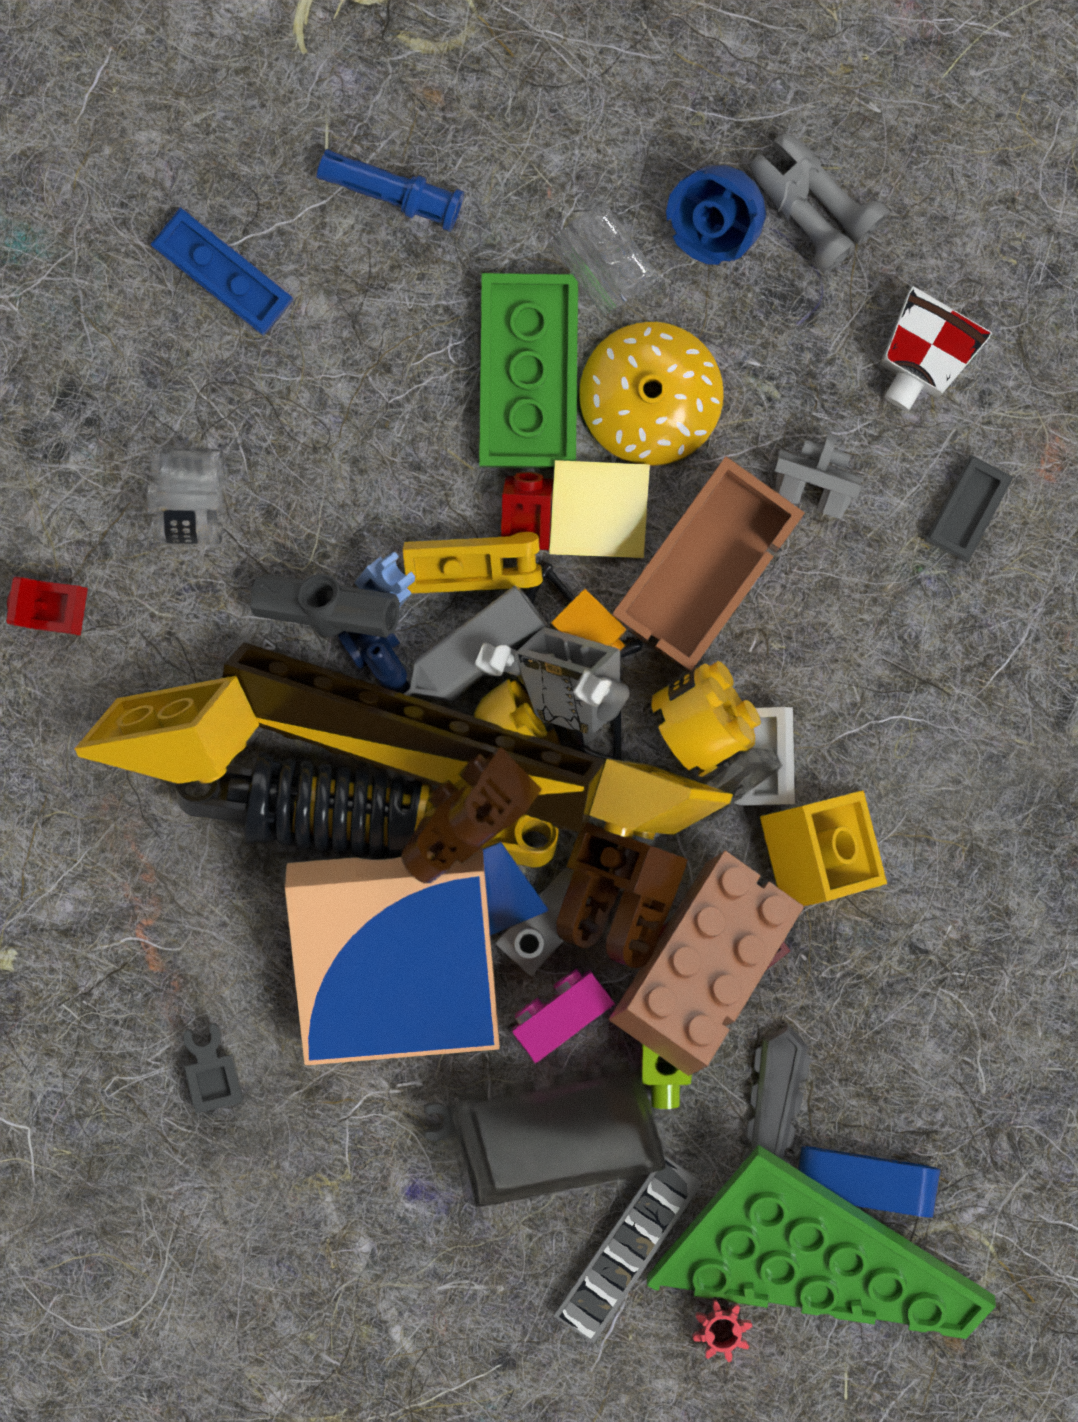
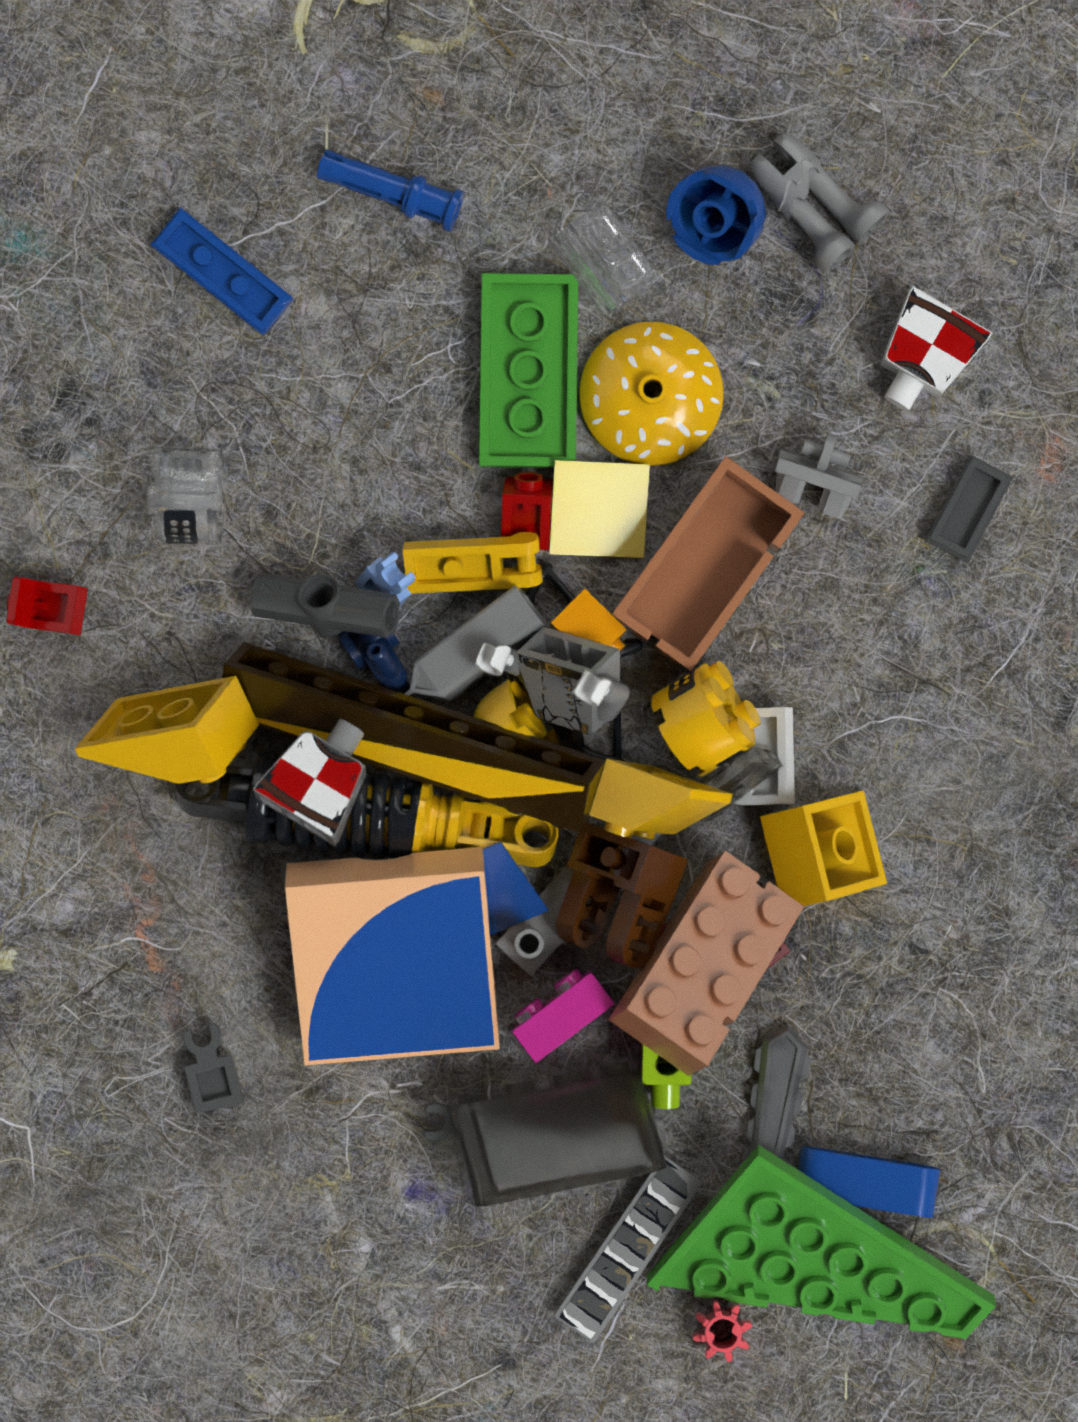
reddish brown brick [402,747,542,884] -> none
none -> torso [253,719,366,846]

